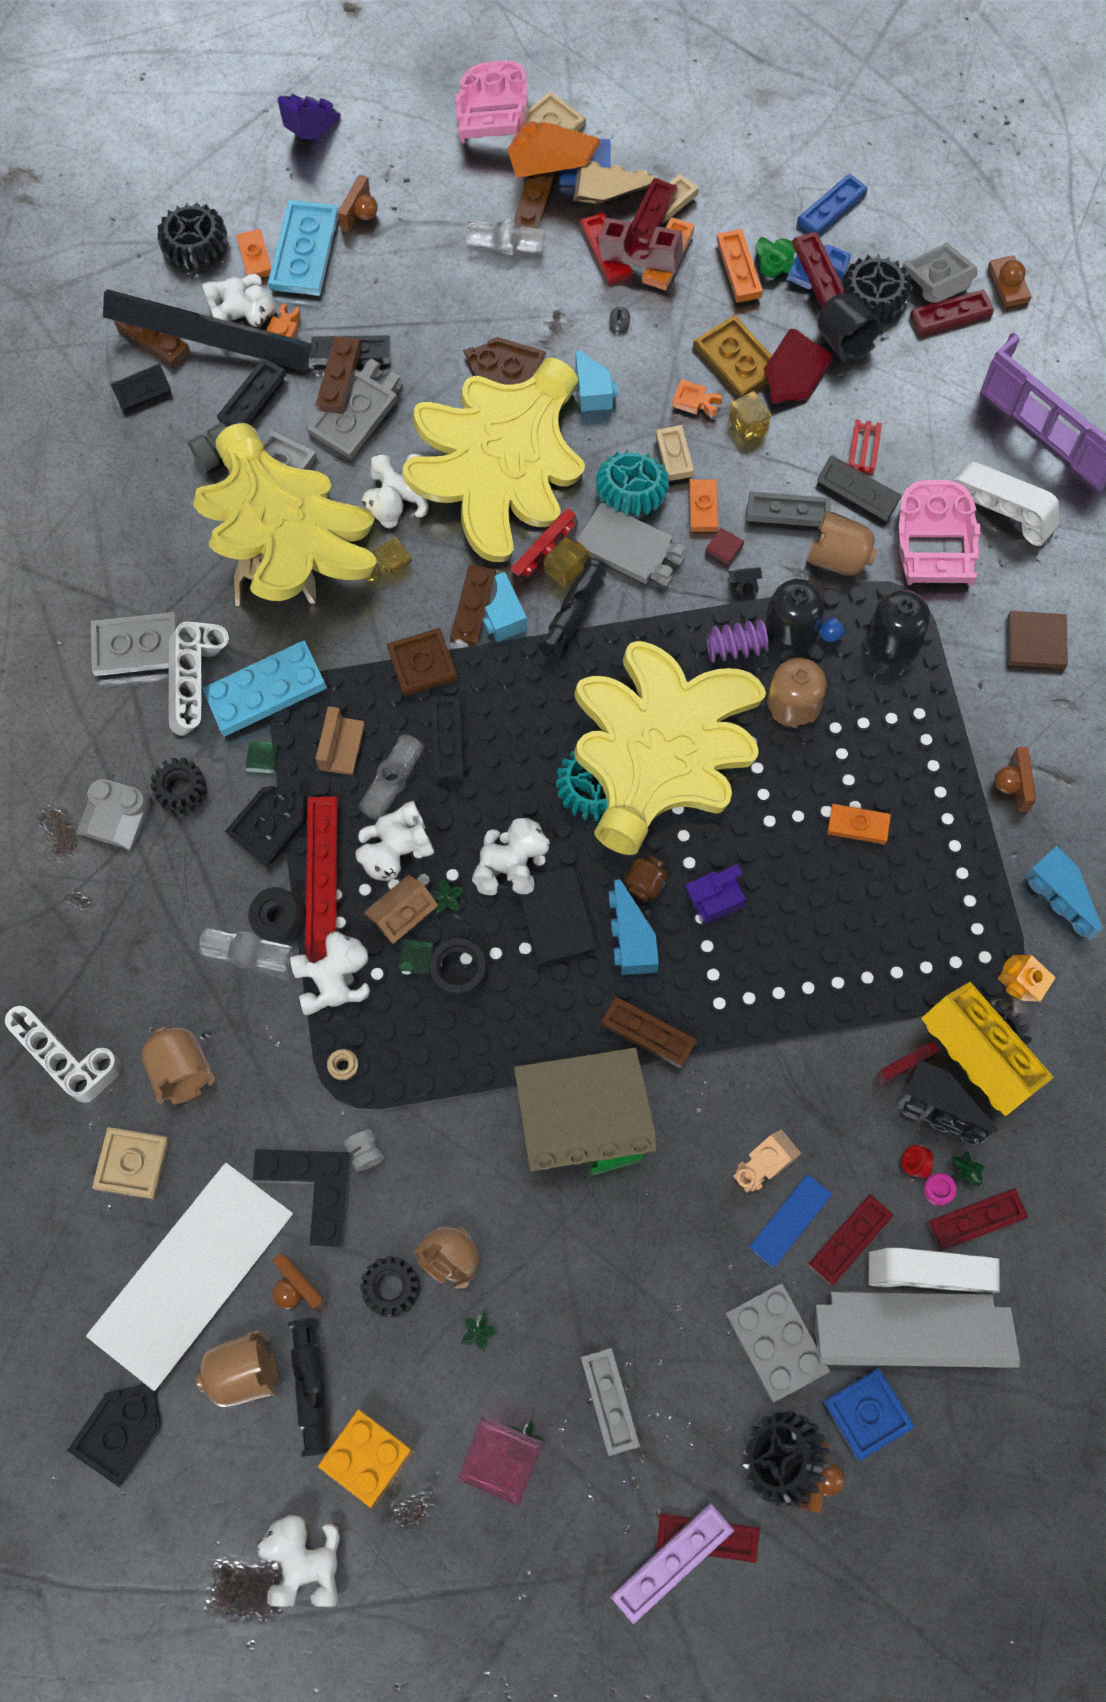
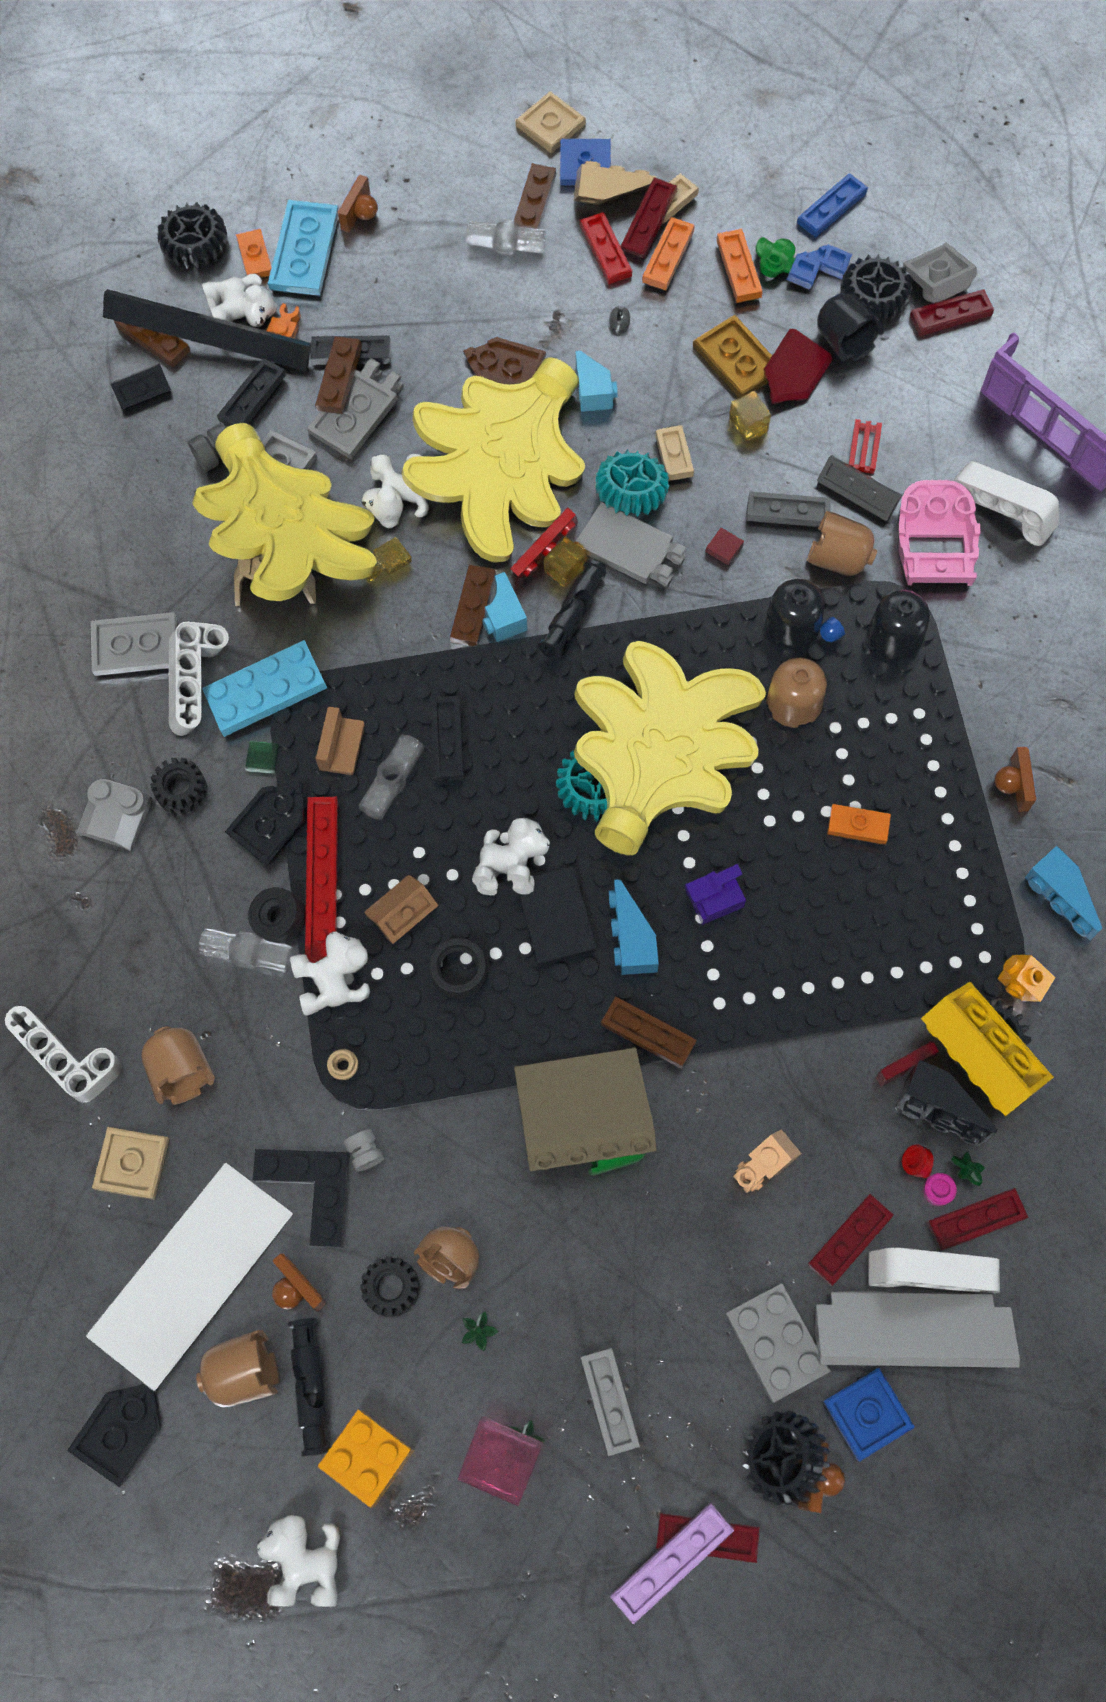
dark purple slope [278,94,341,140] -> none
white animal [355,800,435,881] -> none
reddish brown tile [386,628,458,697] -> none
clear green tile [399,939,434,974] -> none
dark green plant [430,879,463,914] -> none
bright pink slope [455,60,527,143] -> none
orange slope [507,121,600,178] -> none
arch [598,218,683,273] -> none
reddish brown head [624,856,668,902] -> none
orange plate [672,379,723,416] -> none
orange plate [689,479,718,532] -> none
medium lavender piece [706,619,768,663] -> none
black tile [729,566,762,596] -> none
blue tile [749,1174,833,1269] -> none
dark red tile [791,231,844,307] -> none
dark orange tile [988,255,1032,308] -> none
reddish brown tile [1008,611,1068,669] -> none

